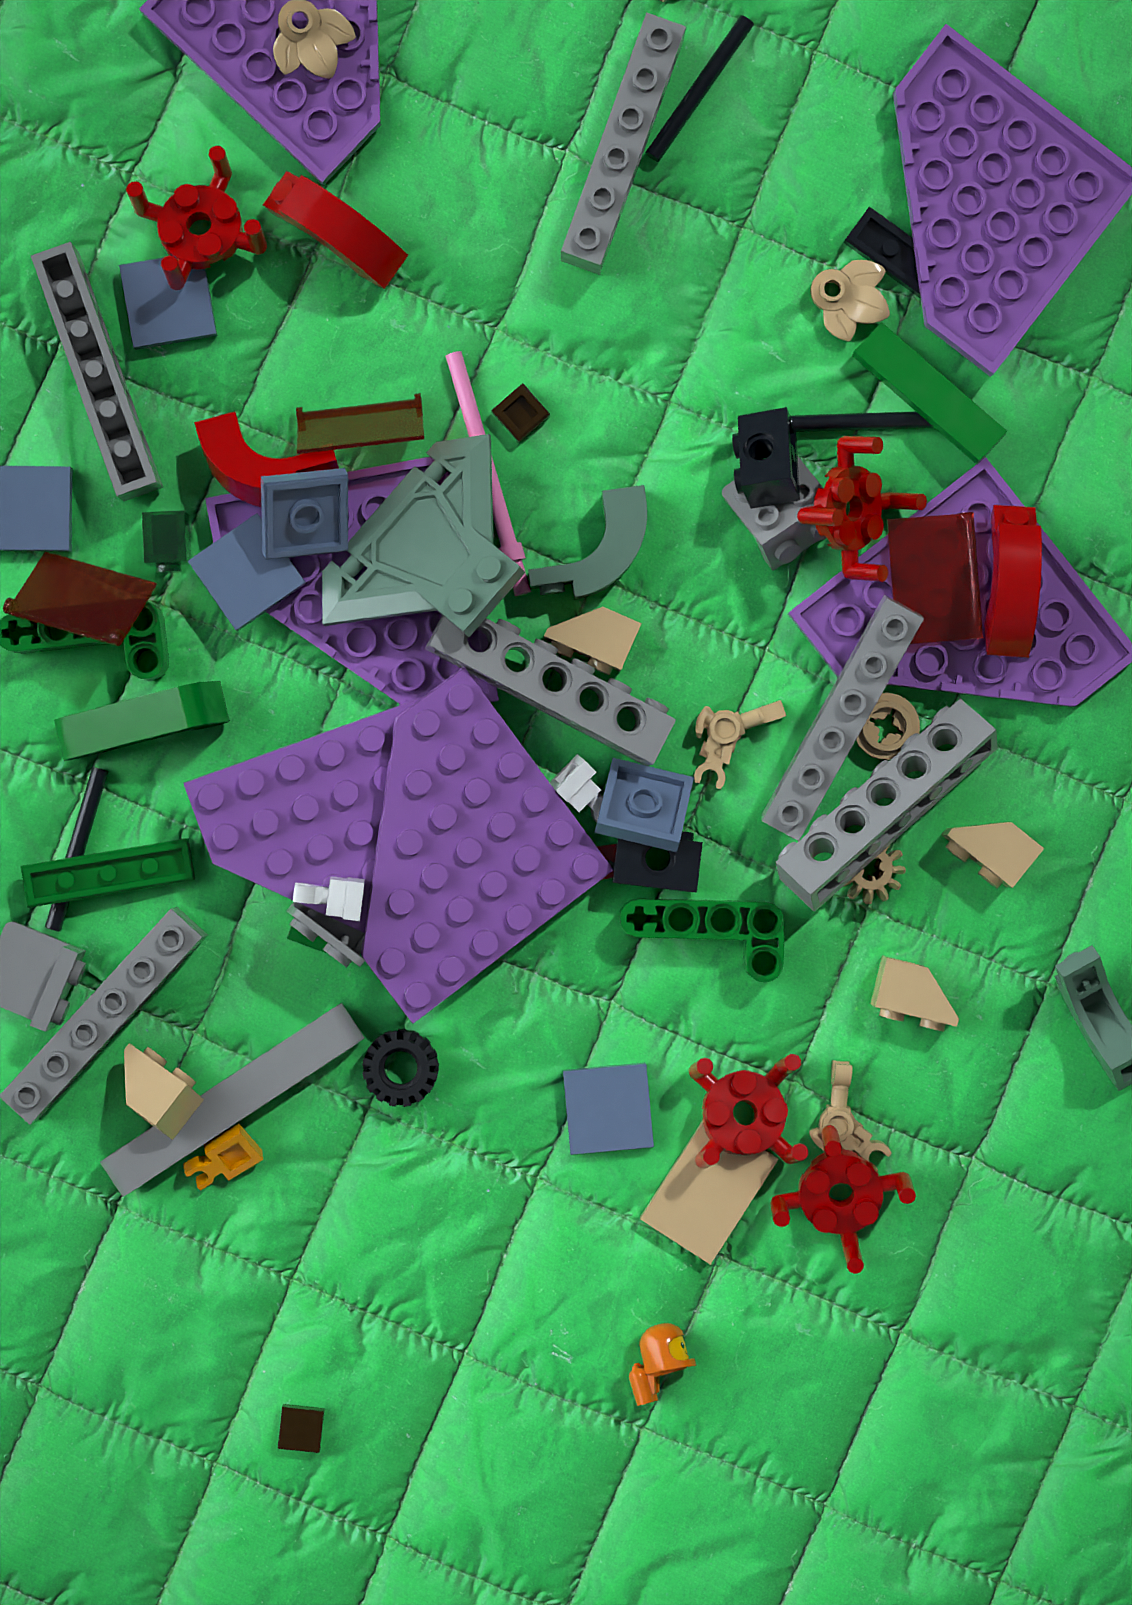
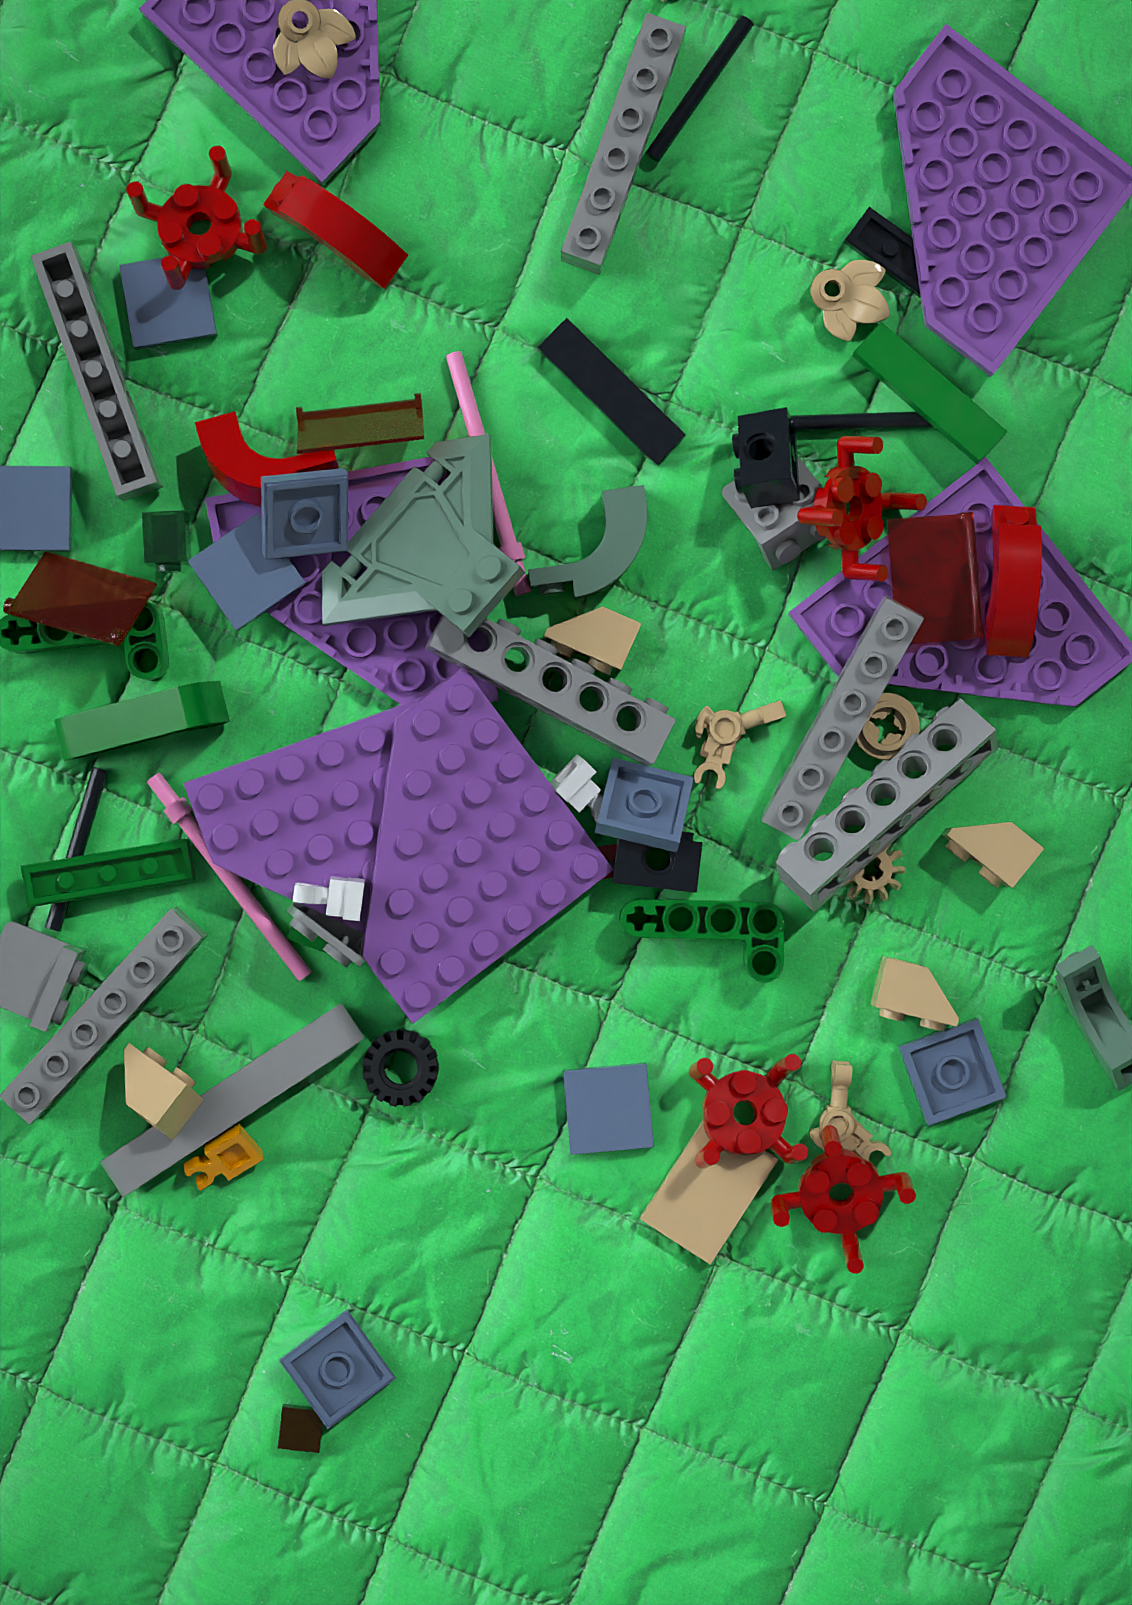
dark brown tile [491,383,550,443] -> none
orange piece [629,1323,697,1406] -> none
none -> bright pink bar [147,772,312,981]
none -> sand blue tile [278,1309,396,1429]
none -> black tile [537,318,686,466]
none -> sand blue tile [898,1018,1006,1126]

